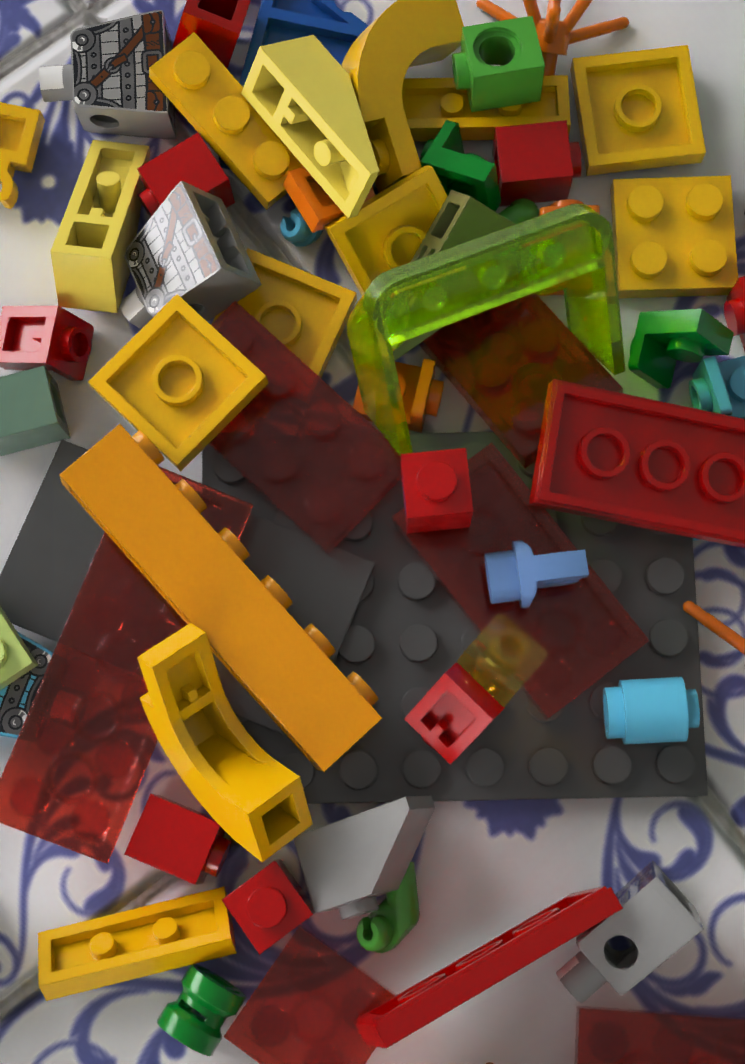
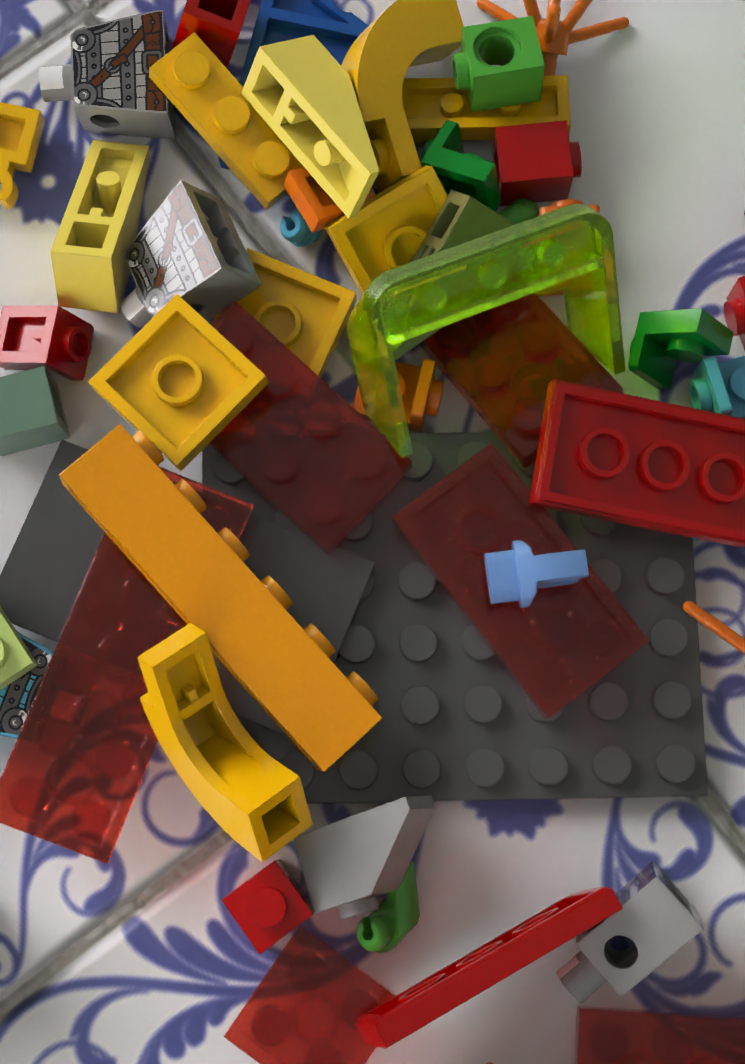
yellow plate [38,886,237,1001] -> none
red brick [124,794,232,885] -> none
red brick [137,132,235,218] -> none
green wheel [157,964,247,1056] -> none
red brick [401,448,473,534] -> none
red bracket [404,662,505,765] -> none
clear yellow bracket [457,614,548,725] -> none
yellow plate [570,45,706,176] -> none
medium azure brick [603,677,700,745] -> none
yellow plate [610,175,738,299] -> none

